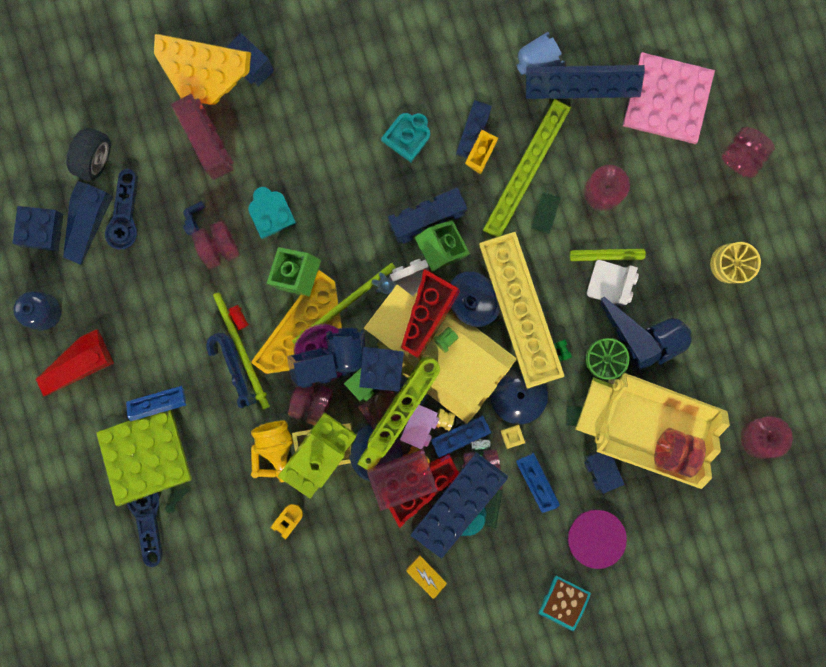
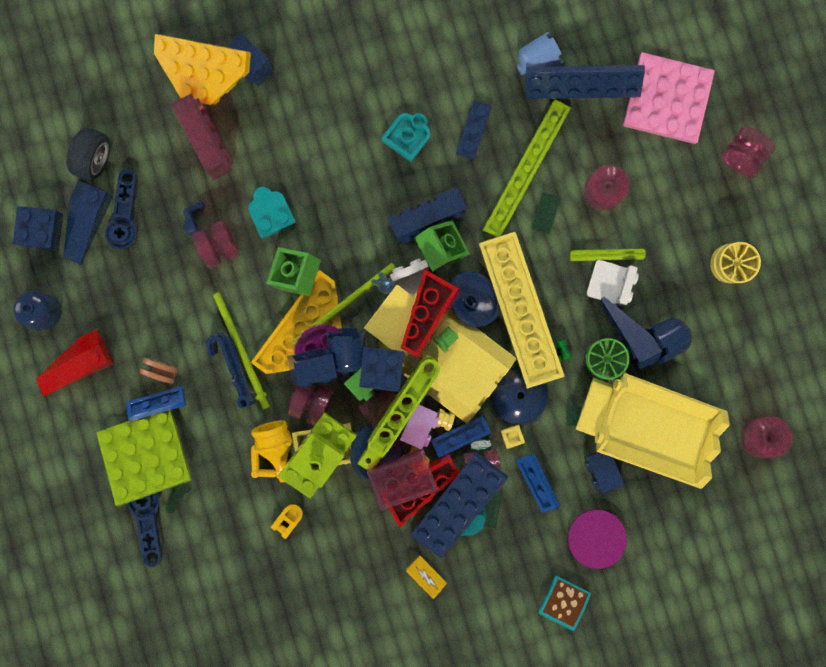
red pin [228,305,249,330] -> none
yellow slope [465,130,498,174] -> none
clear pink wheel [654,428,706,478] -> none
none -> nougat head [139,357,178,384]

